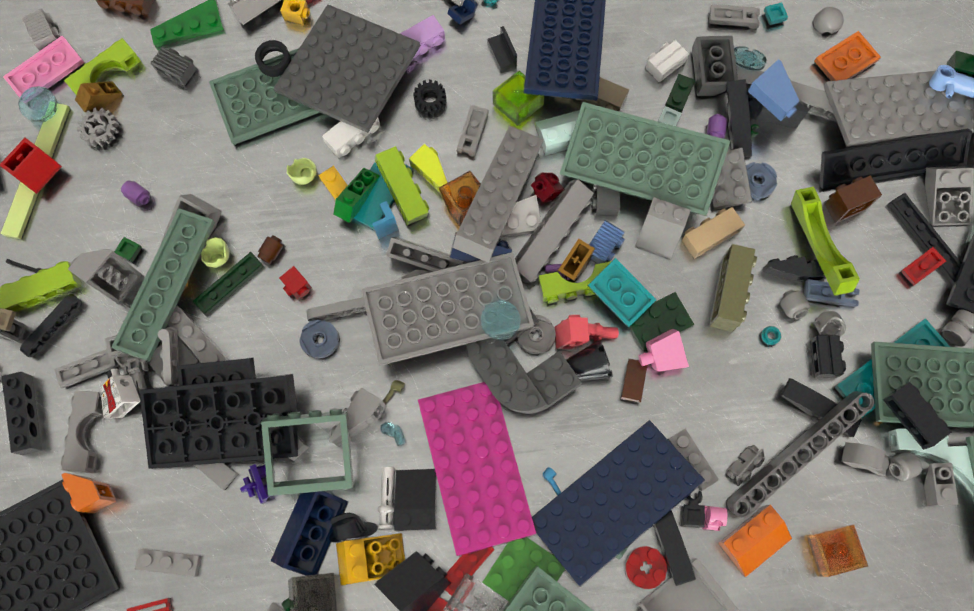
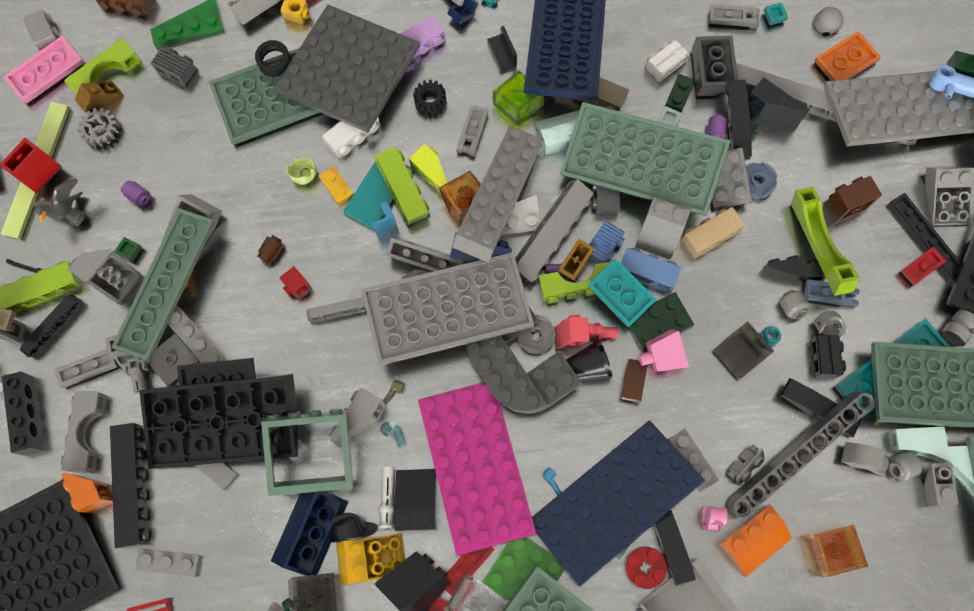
clear light blue tile [18,86,57,122] -> none
white torso [100,369,140,419] -> none
light grey plate [158,327,179,384] -> none
dark green tile [193,252,264,316] -> none
yellowish green hair [201,237,230,268] -> none
dark purple hips [240,464,271,504] -> none
sand blue plate [299,320,339,359] -> none
green slope [333,168,380,223] -> none
clear light blue tile [481,300,521,340] -> none
dark red brick [531,172,565,202] -> none
black plate [683,491,705,528] -> none
olive brick [710,244,757,332] -> none
clear light blue tile [734,46,767,71] -> none
medium blue slope [748,59,799,121] -> none
black plate [819,128,972,189] -> none
black brick [883,382,952,450] -> none
none -> dark grey animal [34,178,85,226]
none -> black brick [110,423,149,548]
none -> medium blue brick [621,248,681,293]
none -> clear smoke slope [713,321,774,380]

